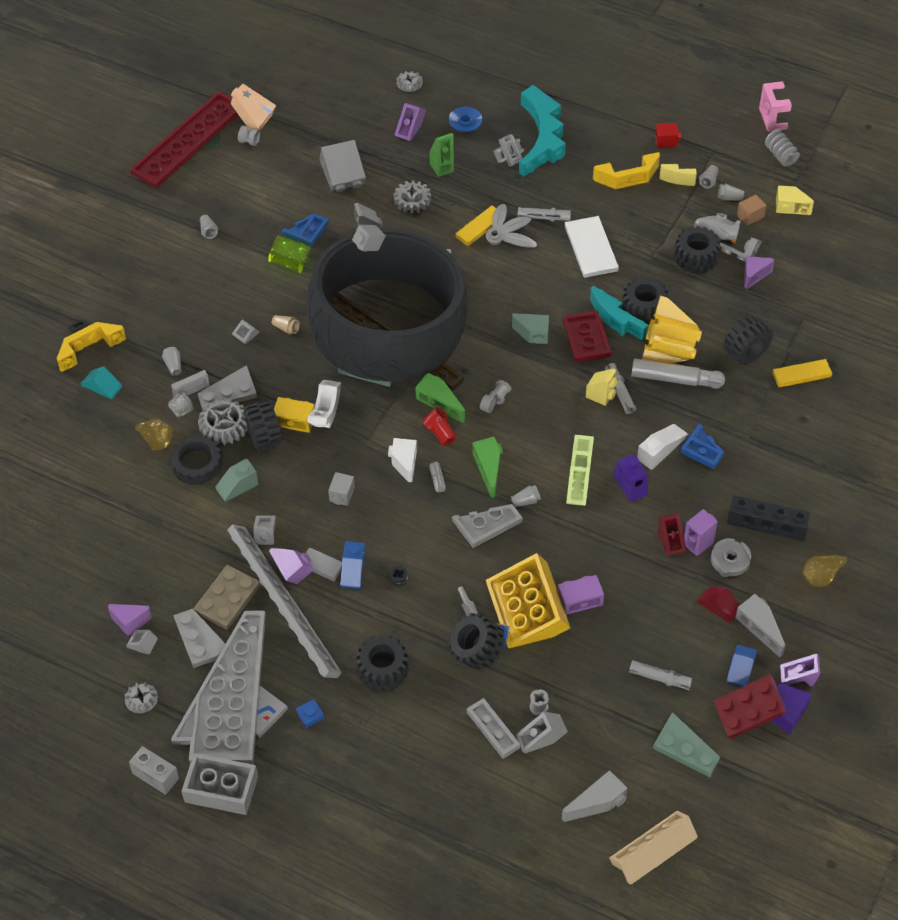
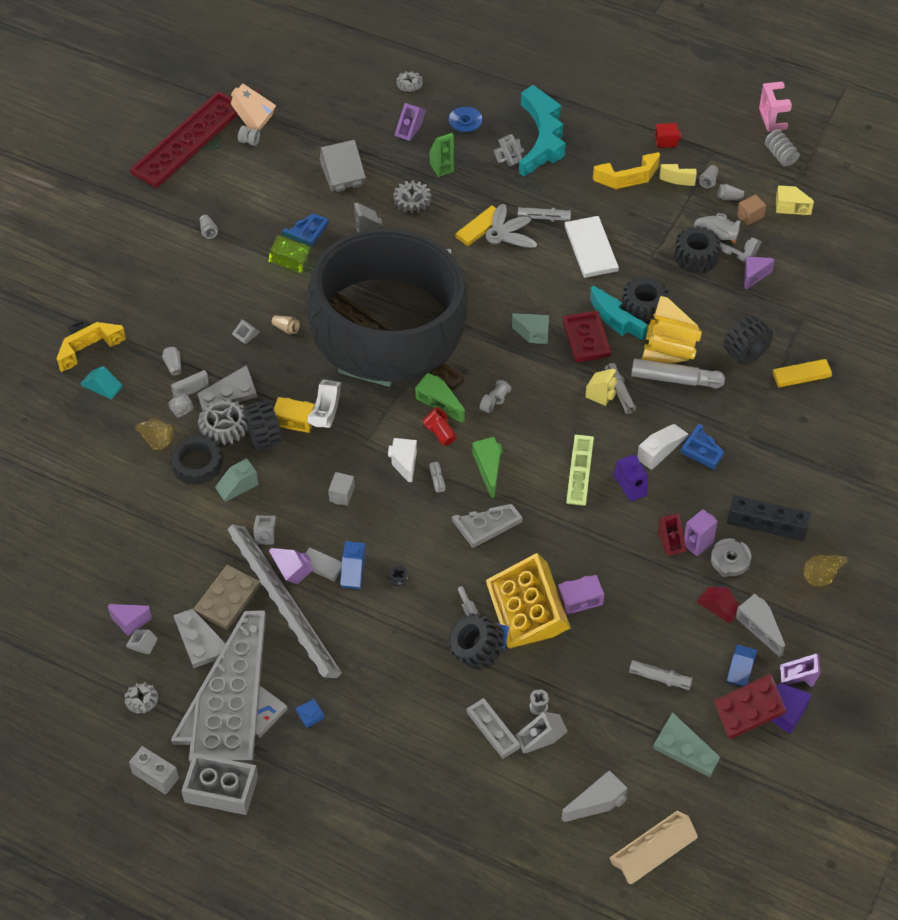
light grey brick [352,225,386,252] -> none
black tyre [356,635,409,692] -> none
light grey cone [511,485,541,508] -> none

